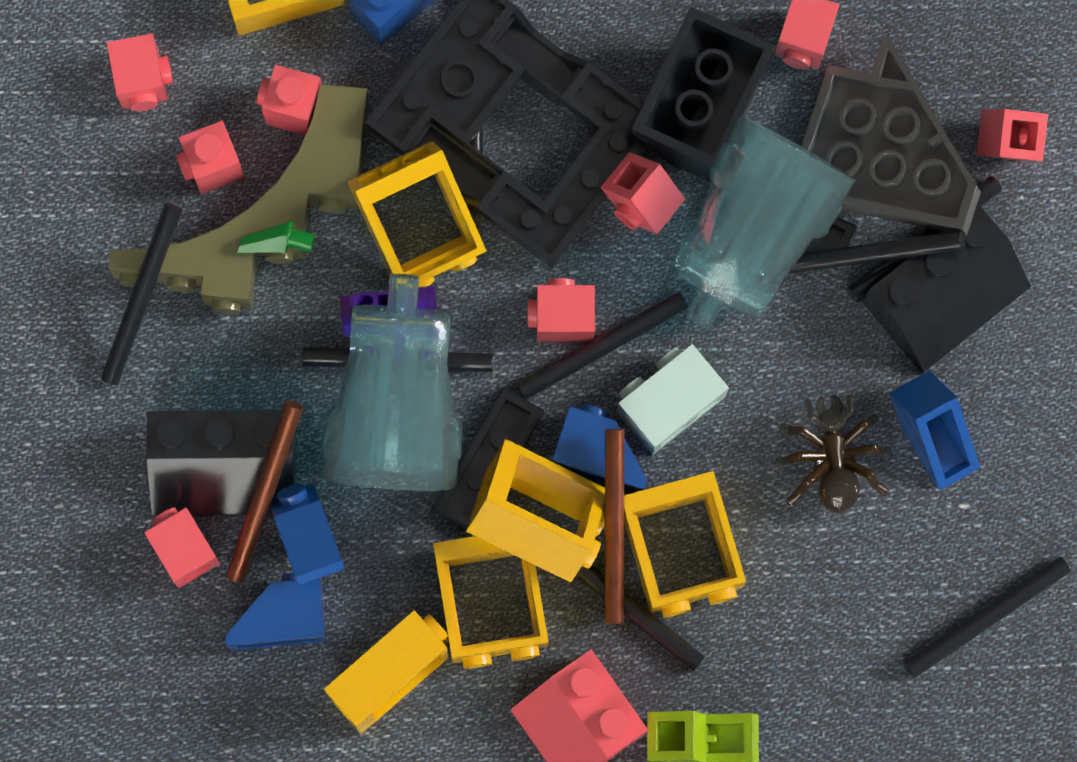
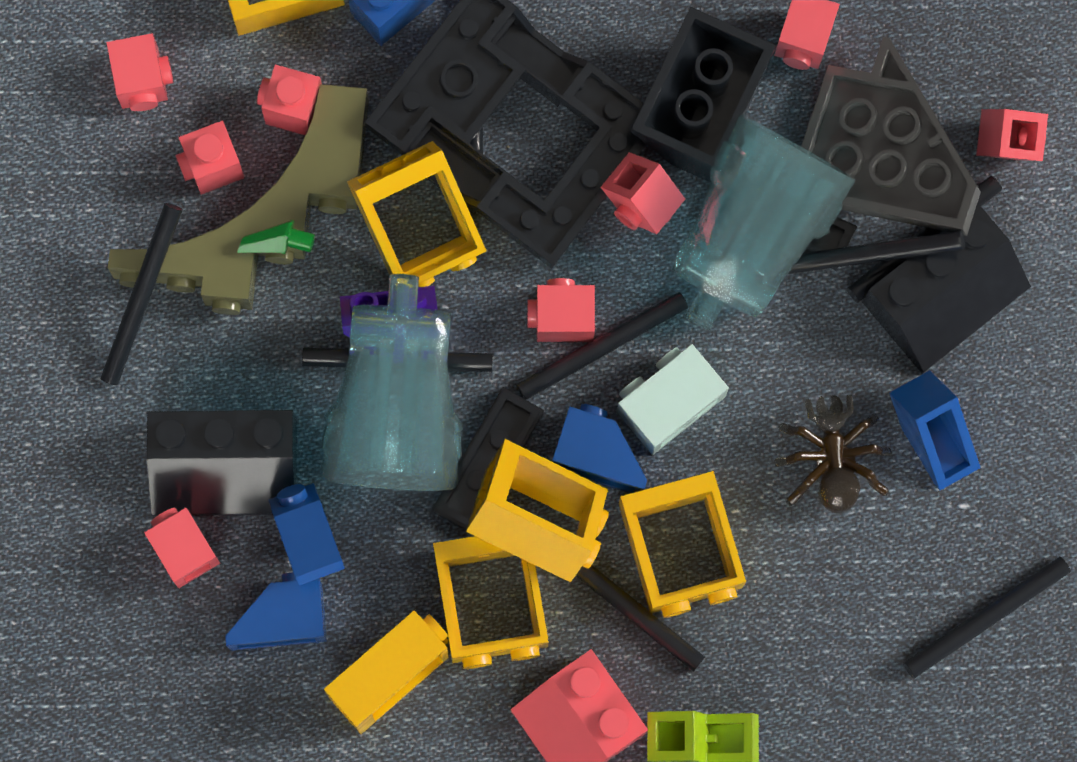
copper bar [226,401,303,583] -> none
copper bar [605,428,624,624] -> none

